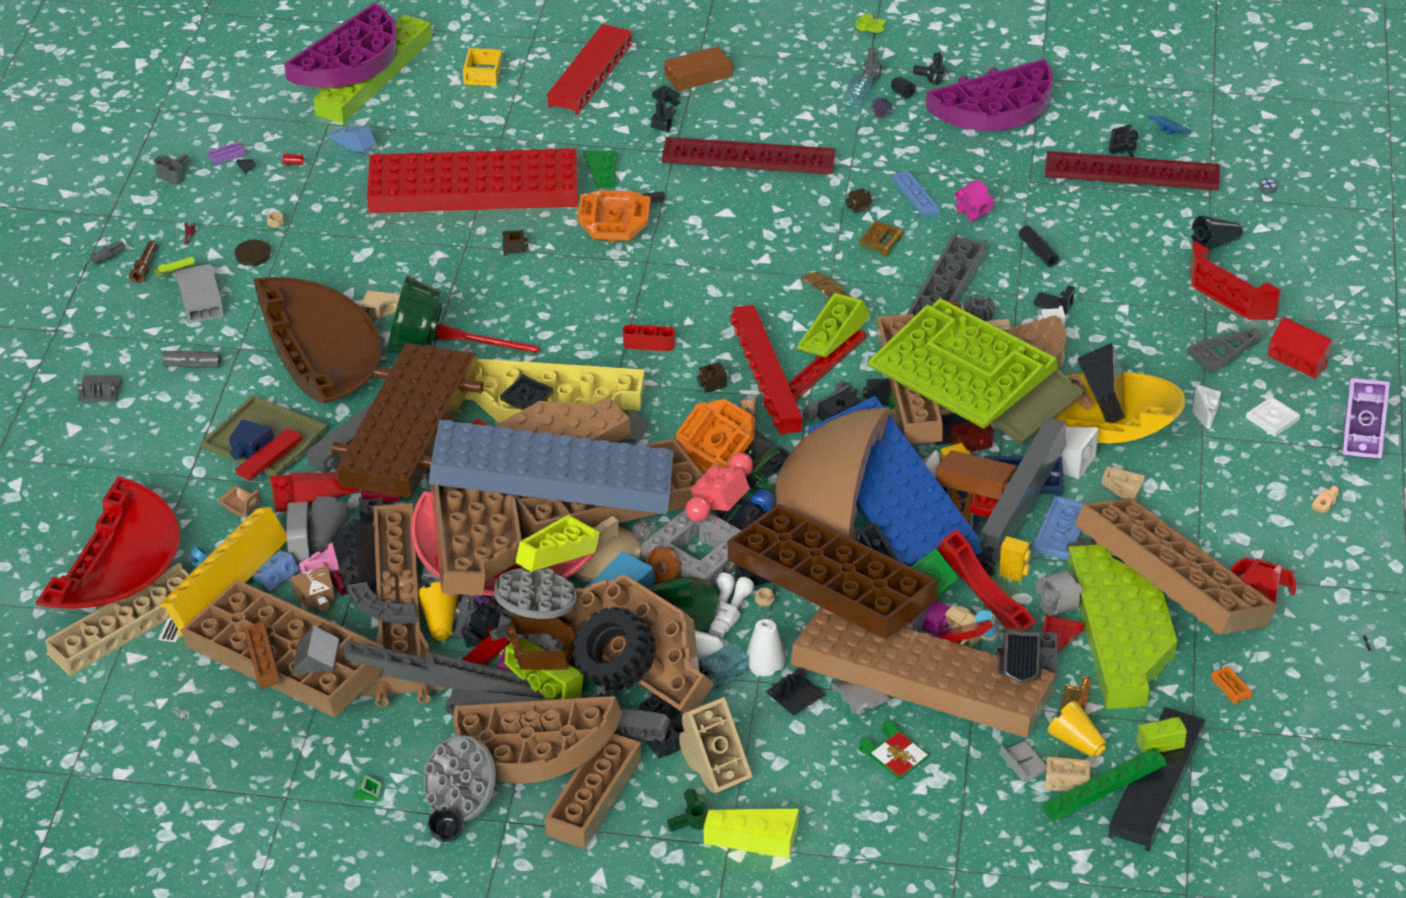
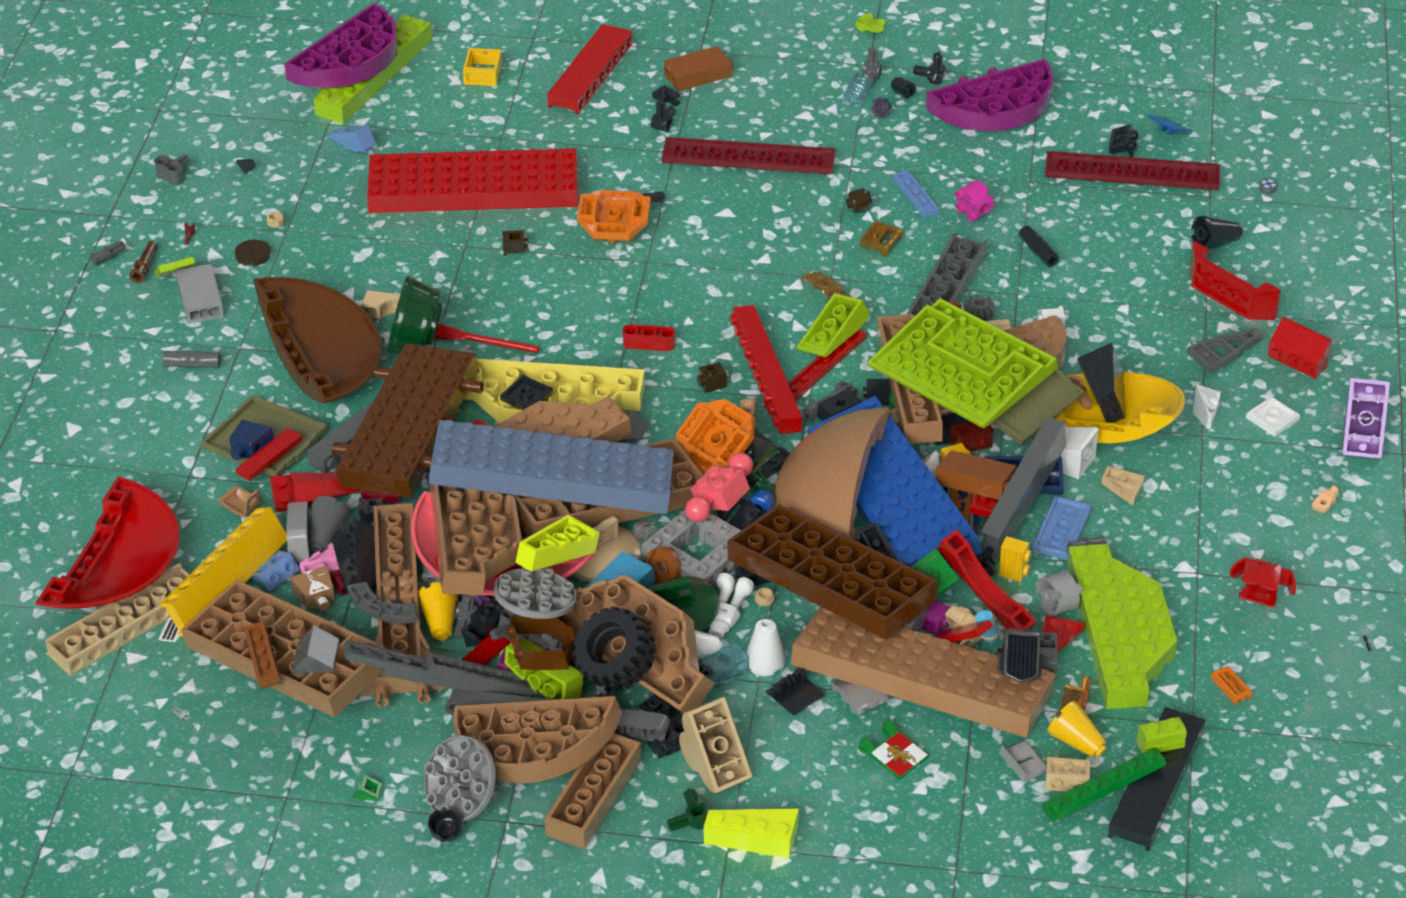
dark grey hinge [77,375,121,402] -> none
dark azure tile [190,545,210,567] -> none
medium lavender tile [207,141,246,165] -> none
red pin [282,152,304,166] -> none
green wing [583,151,617,188] -> none
black bracket [1034,285,1075,314] -> none
medium nougat brick [1075,498,1278,635] -> none

